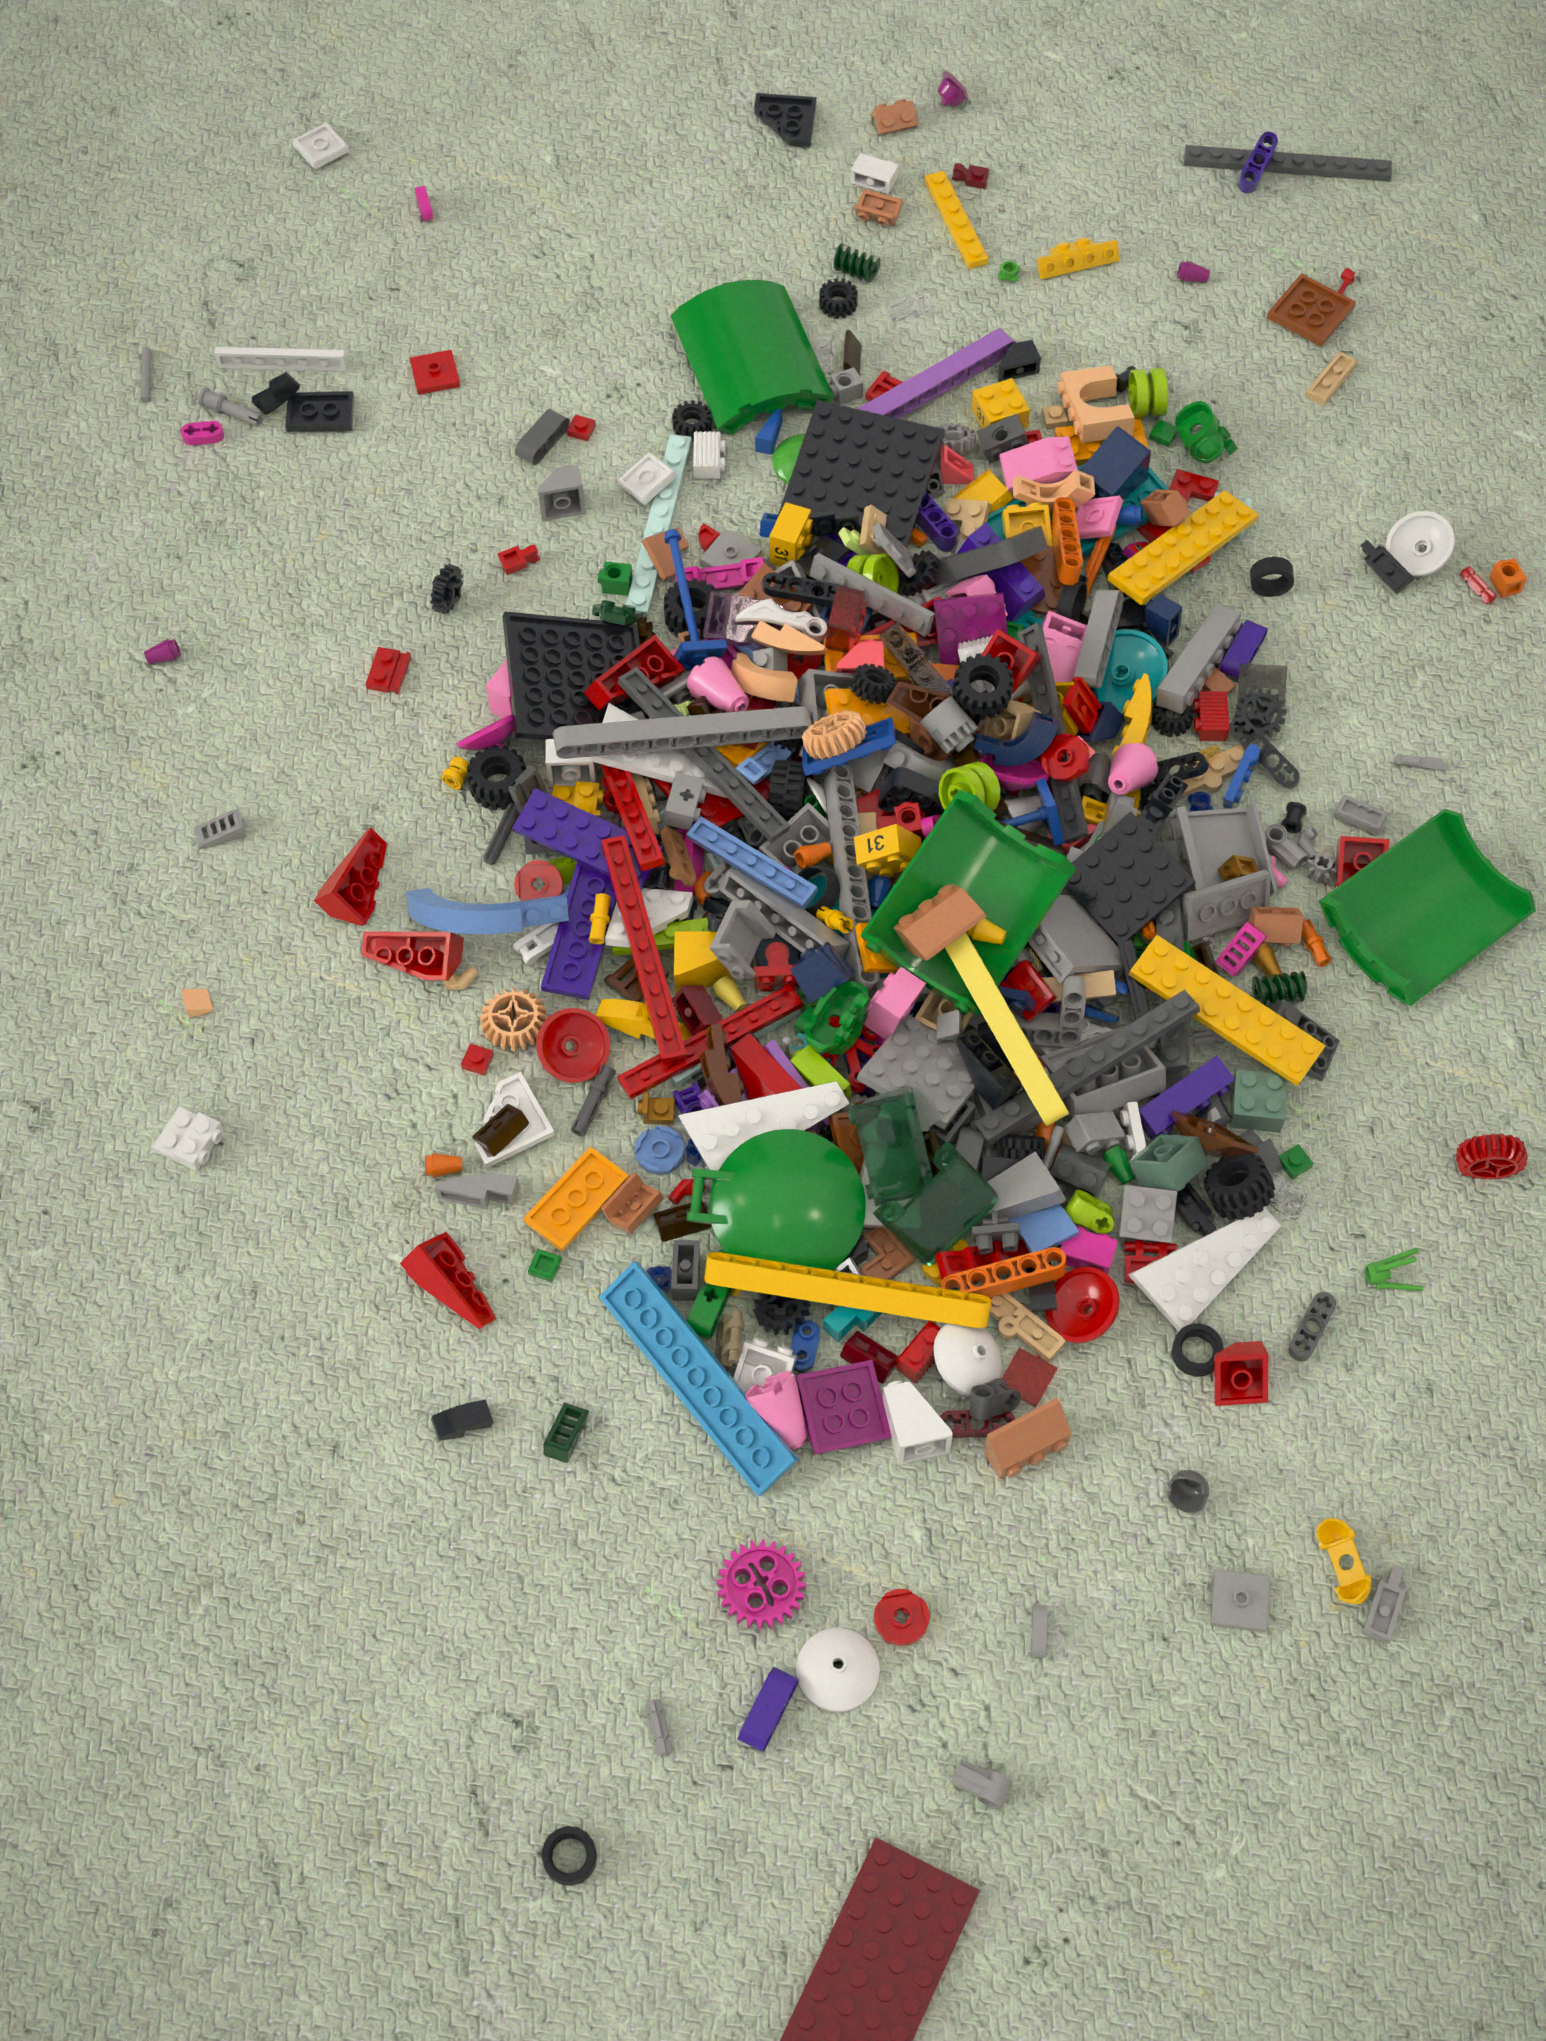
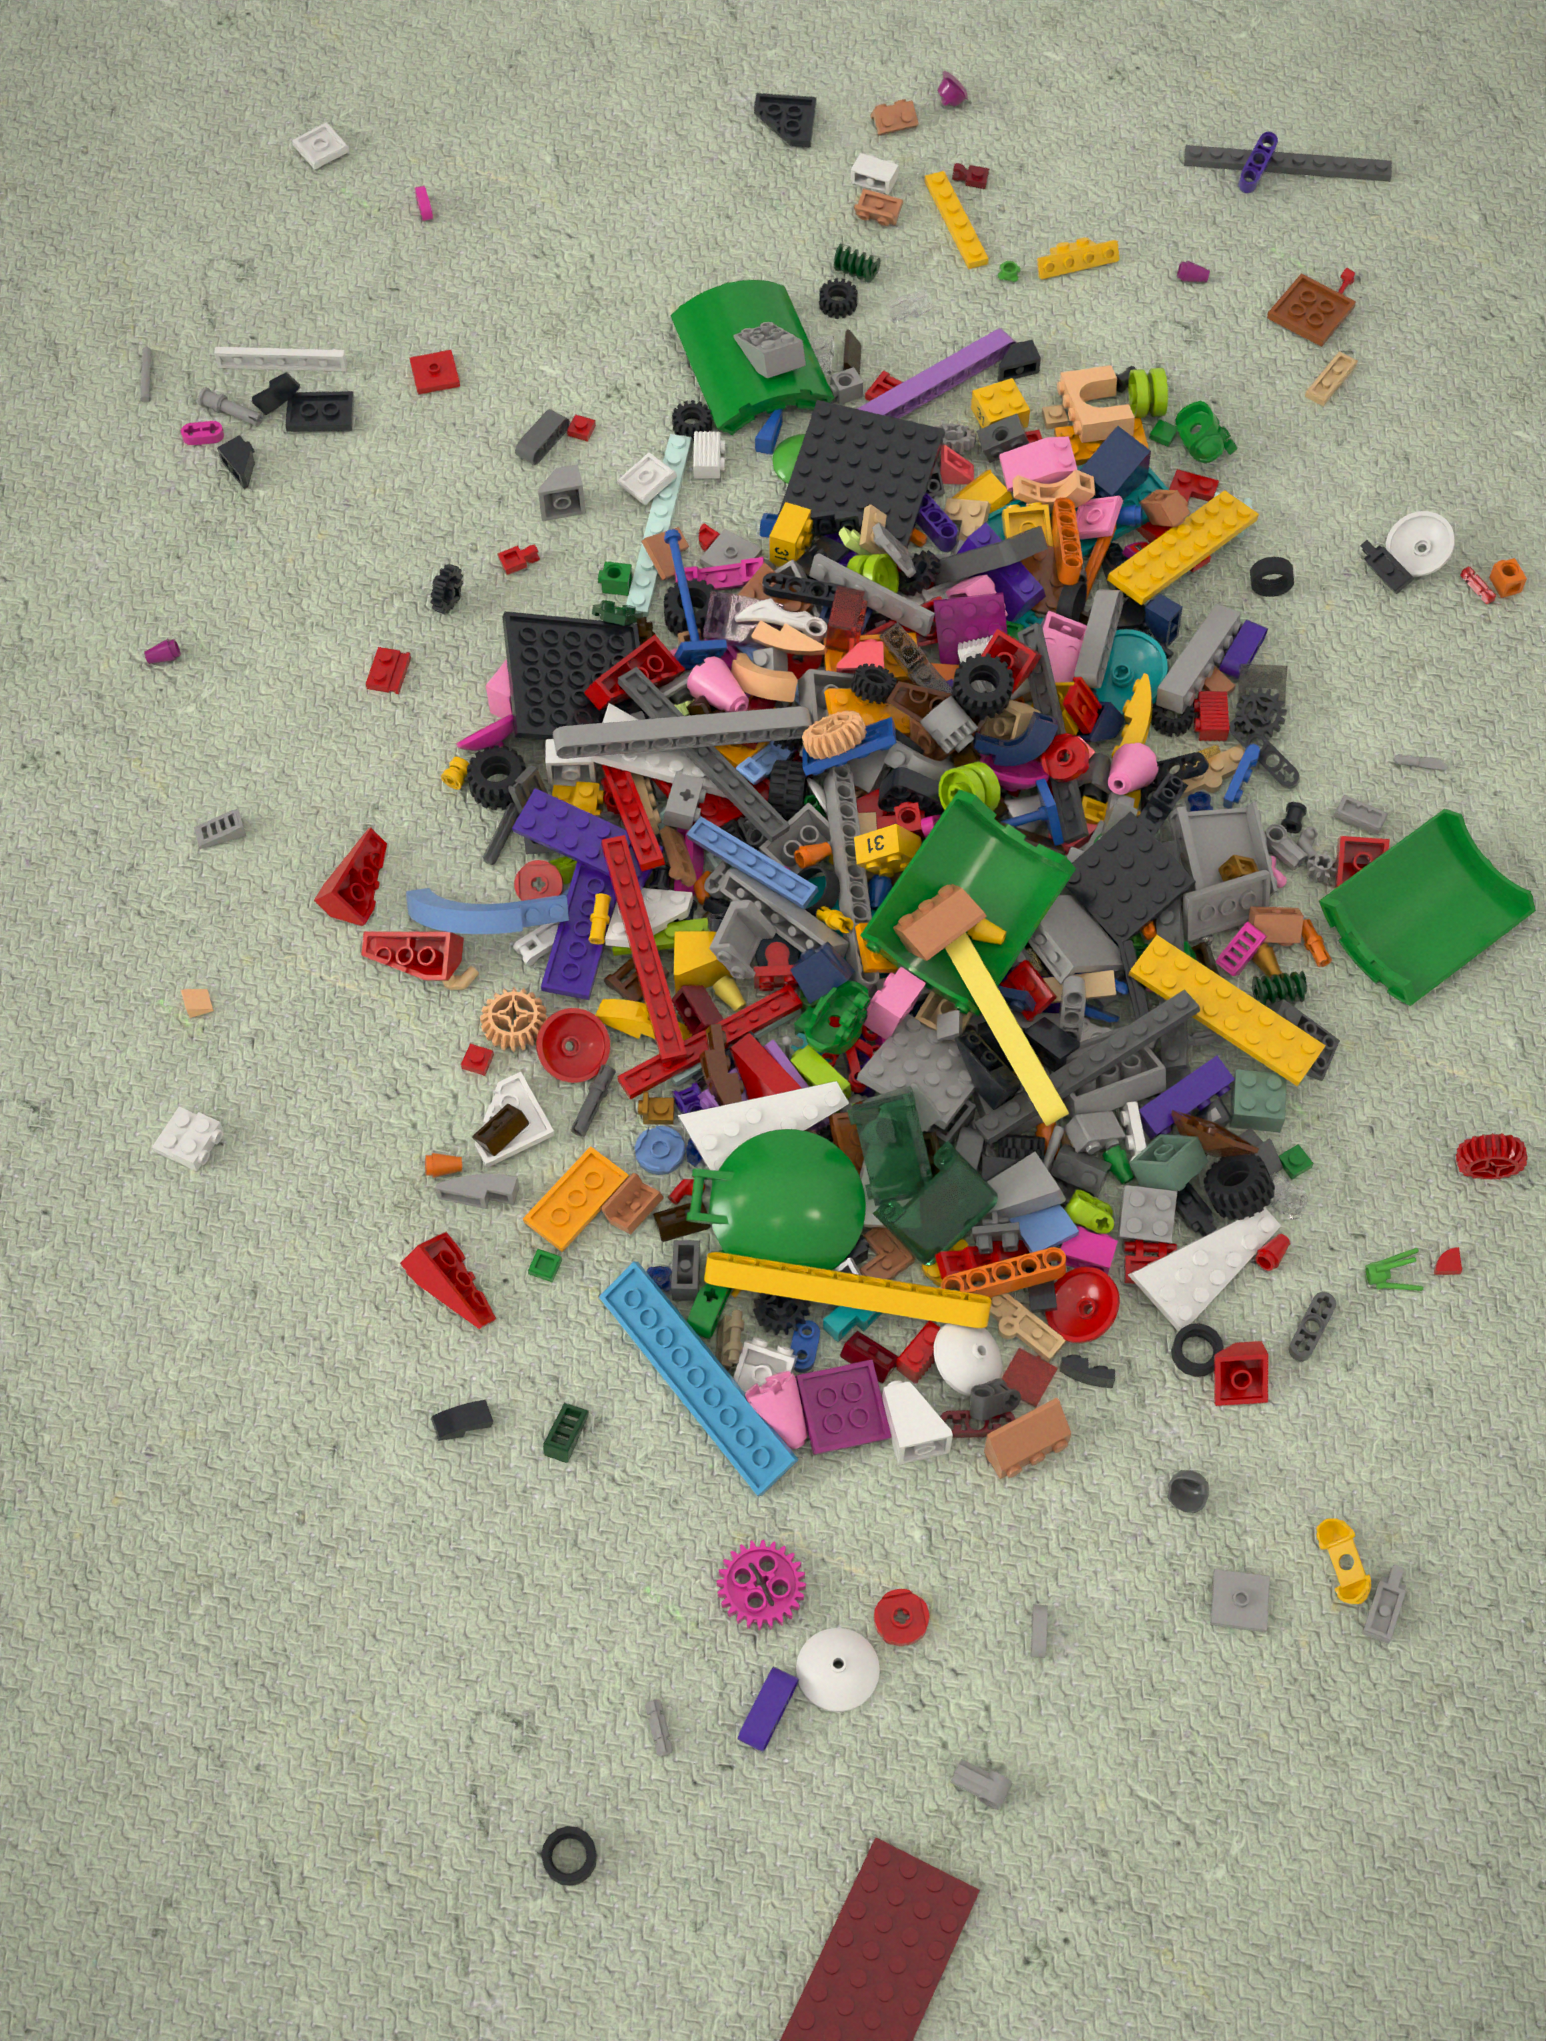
none -> black slope [217,435,255,489]
none -> light grey slope [734,322,806,378]
none -> black panel [1023,1017,1080,1072]
none -> black slope [1059,1355,1115,1388]
none -> red cone [1255,1234,1291,1271]
none -> red tile [1434,1247,1462,1275]

